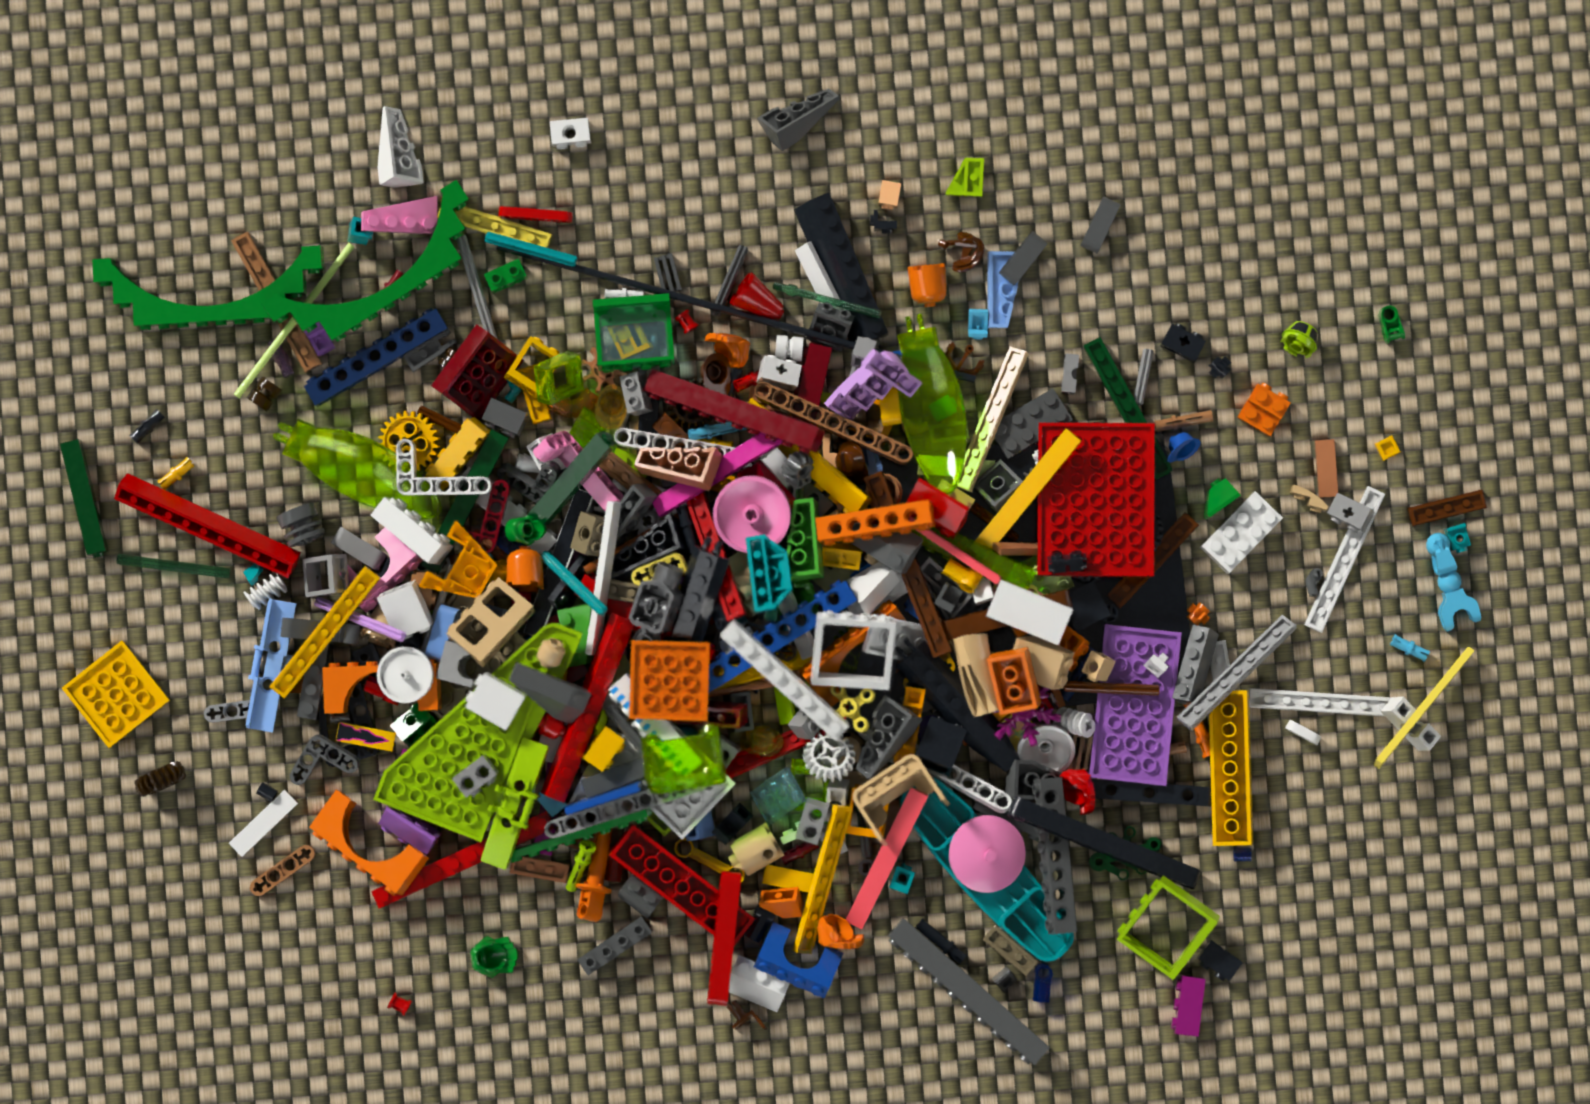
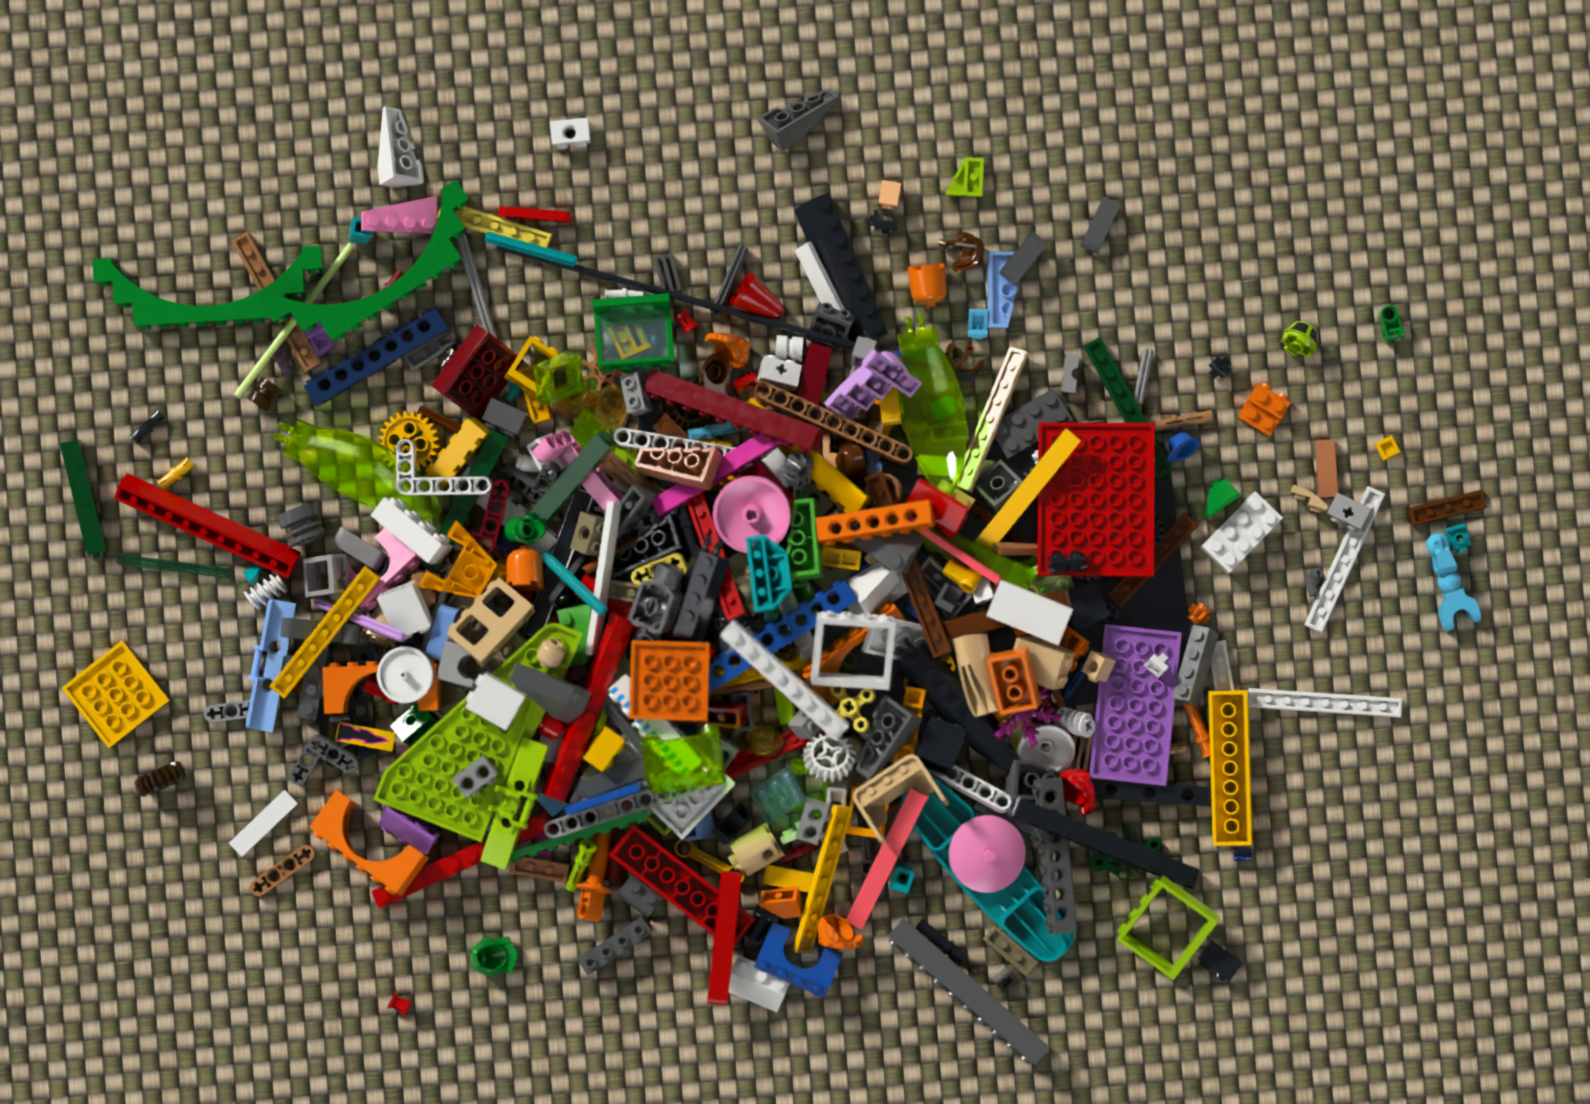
black hinge [256,782,278,802] -> none
green brick [484,258,528,294] -> none
reddish brown bracket [726,1000,767,1030] -> none
clear green bar [773,282,881,318] -> none
clear blue piece [1032,963,1053,1003] -> none
reddish brown axle [1064,681,1160,696] -> none
black brick [1160,323,1206,363] -> none
magenta brick [1171,975,1206,1037] -> none
light grey tile [1177,615,1297,731] -> none
white beam [1285,720,1322,745] -> none
light yellow tile [1374,647,1474,769] -> none
white arch [1381,697,1441,751] -> none
medium azure pin [1390,634,1430,662] -> none

